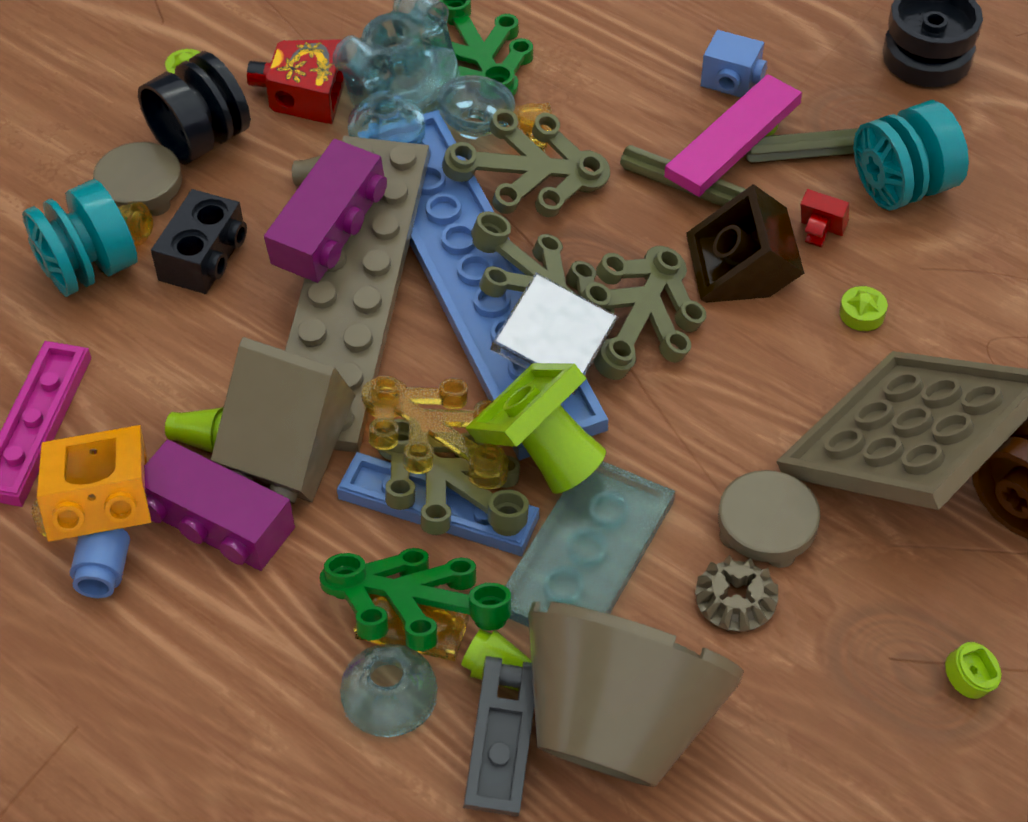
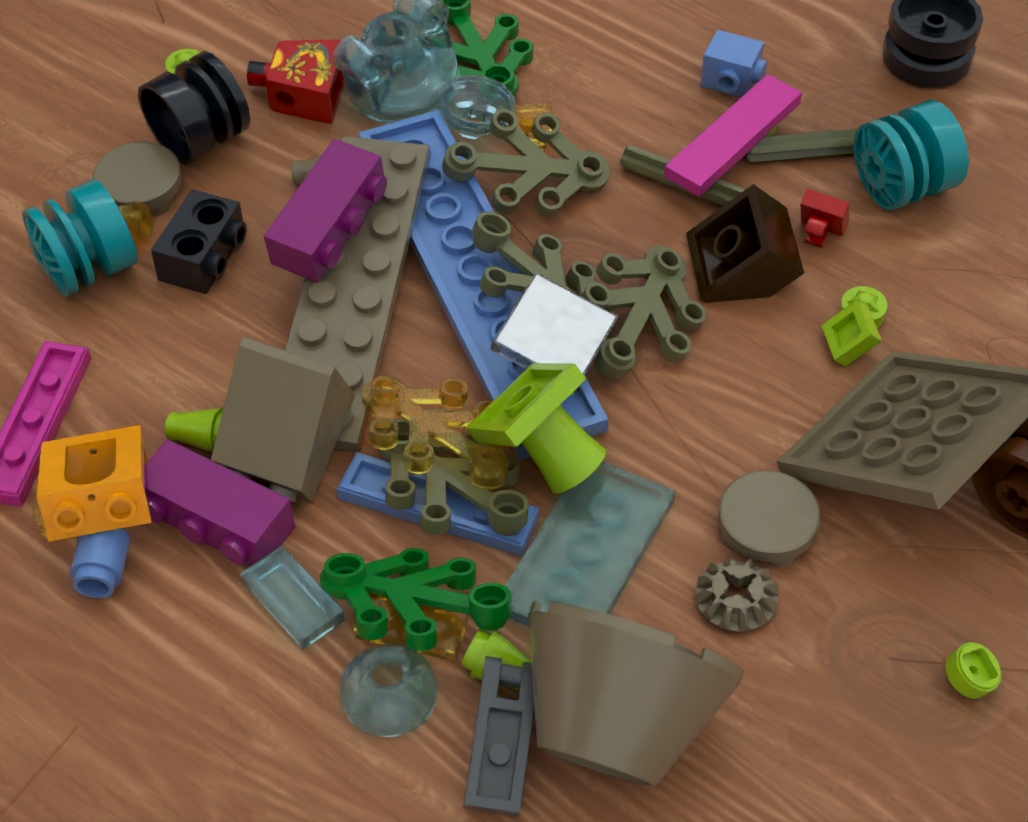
clear light blue piece [348,91,426,144] -> none
none -> clear light blue tile [241,546,345,650]
none -> lime plate [821,299,882,367]

